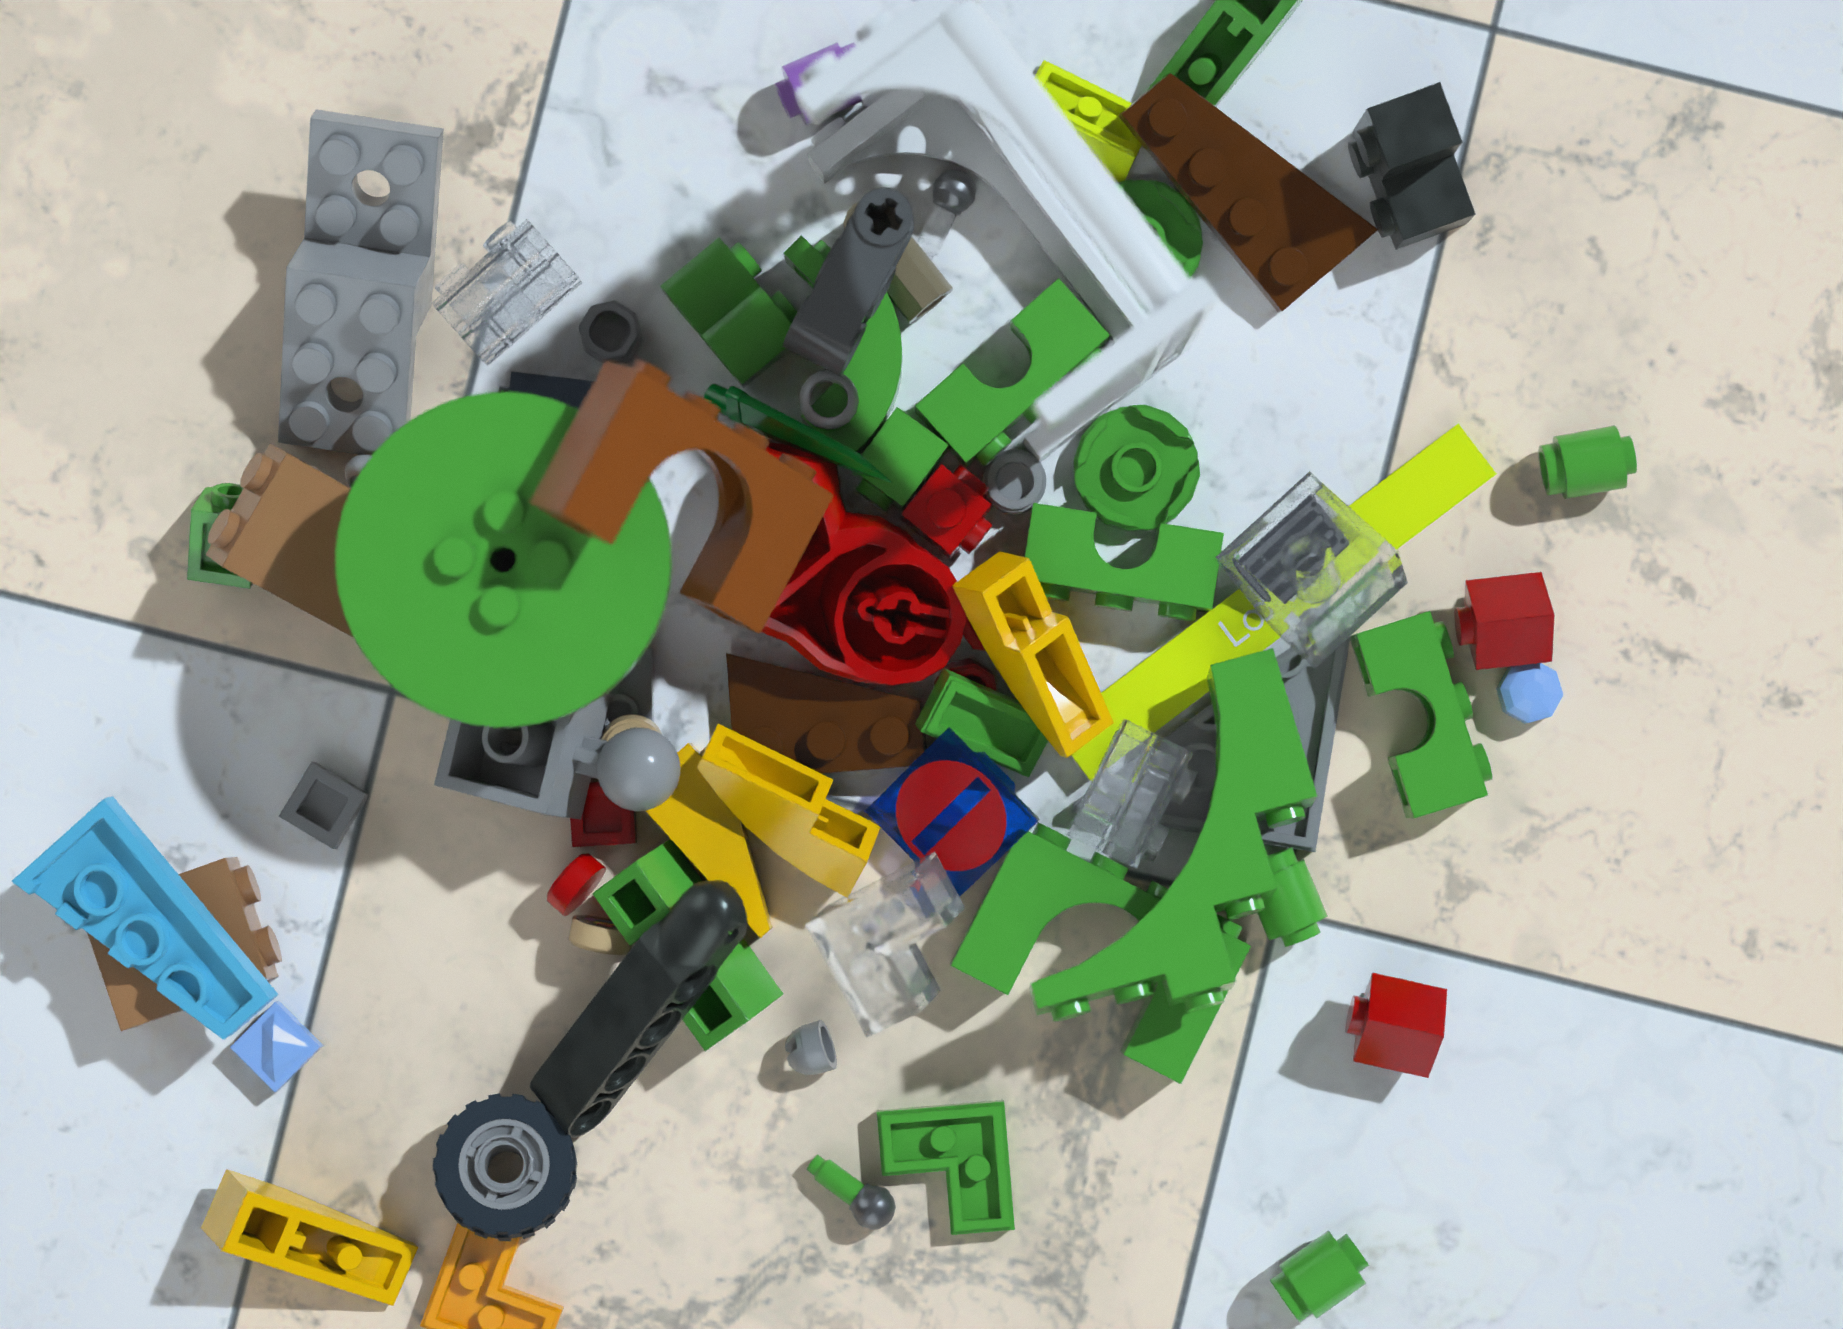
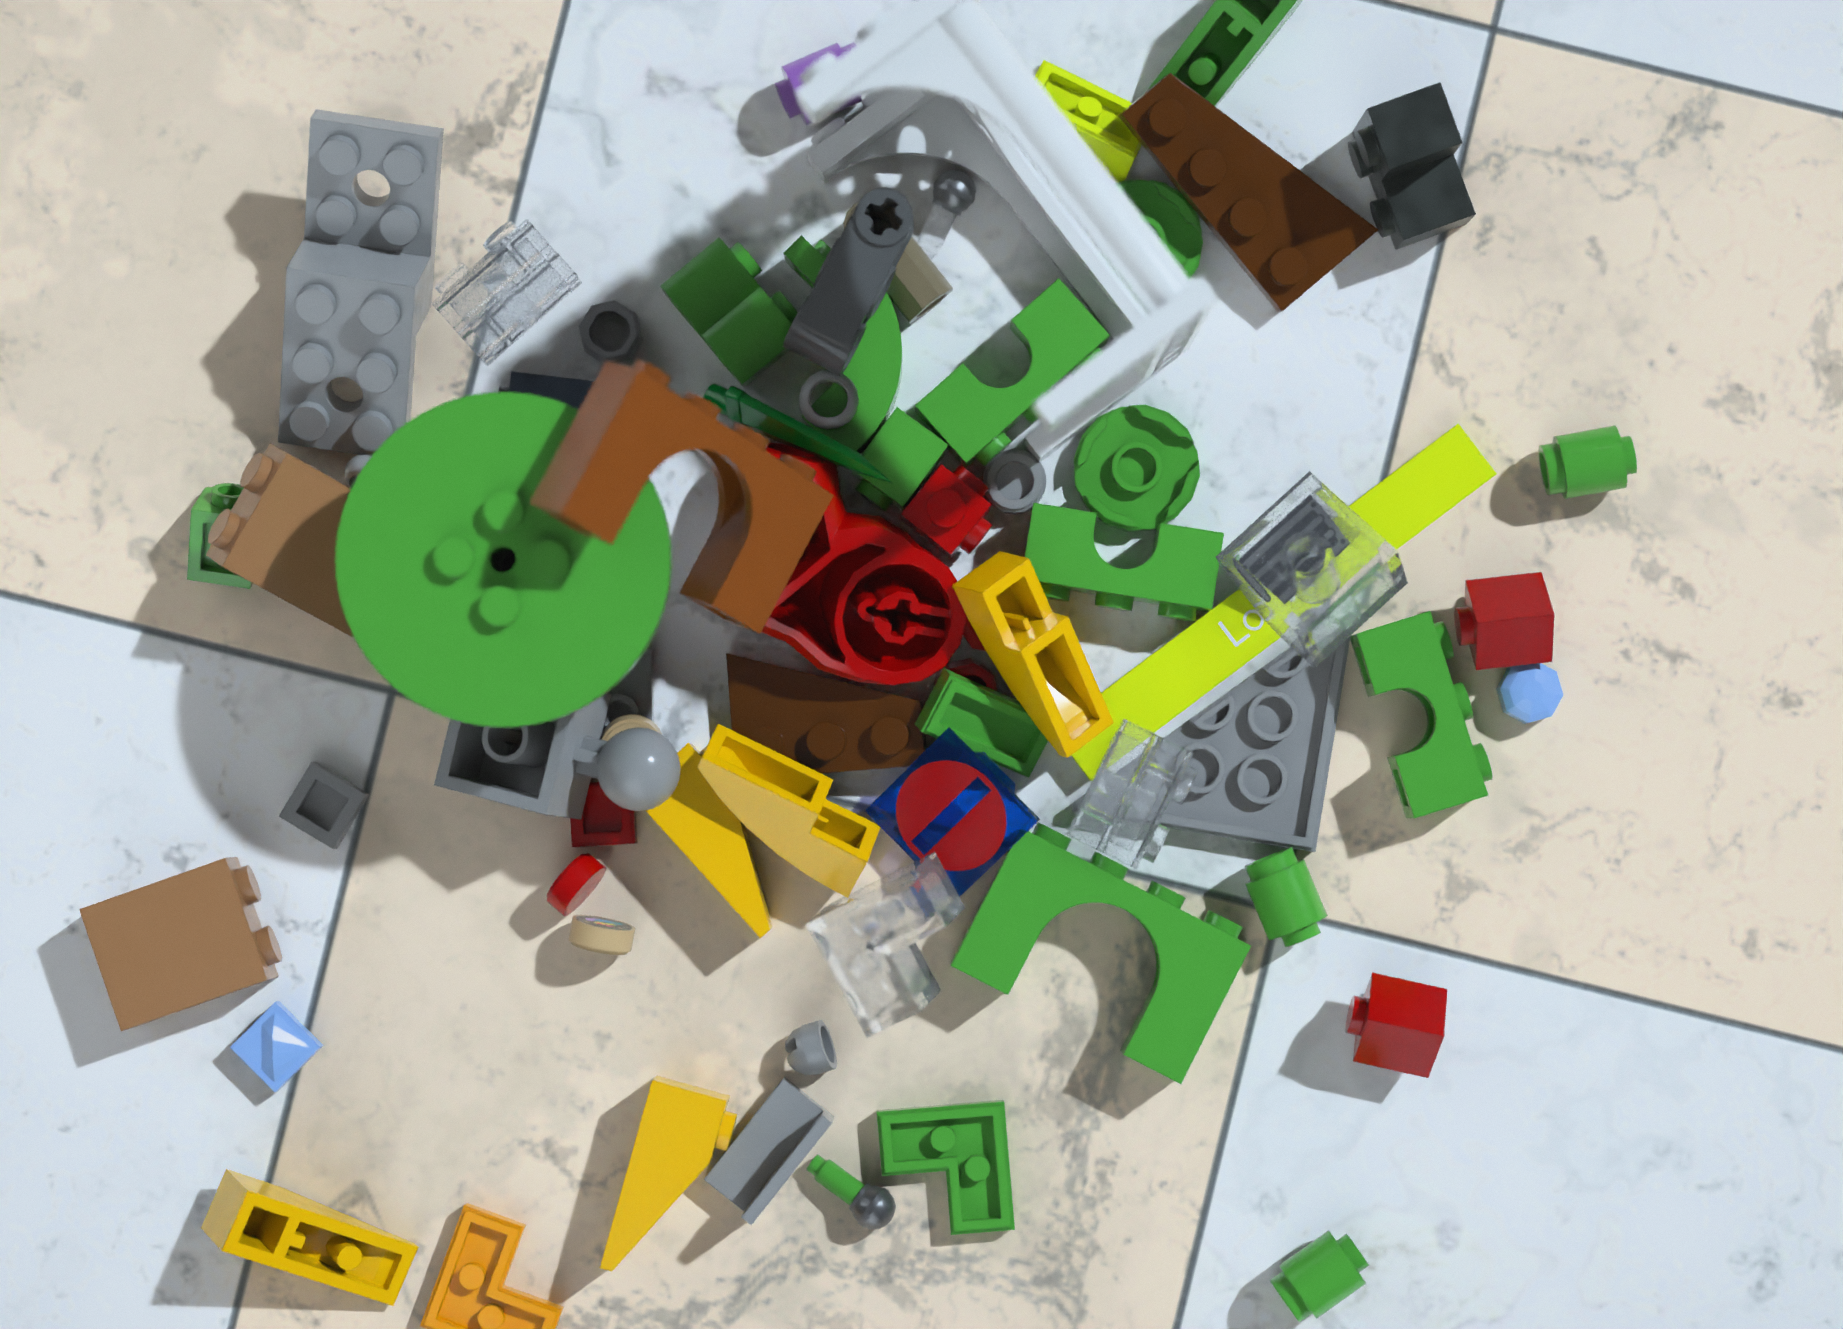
medium azure wing [11,796,279,1040] -> none
black wheel [433,1093,577,1241] -> none
pearl dark grey piece [530,880,748,1138] -> none
bright green arch [592,839,783,1051] -> none
bright green arch [1030,648,1317,1022] -> none
none -> yellow slope [600,1075,738,1271]
none -> light grey panel [704,1077,834,1225]

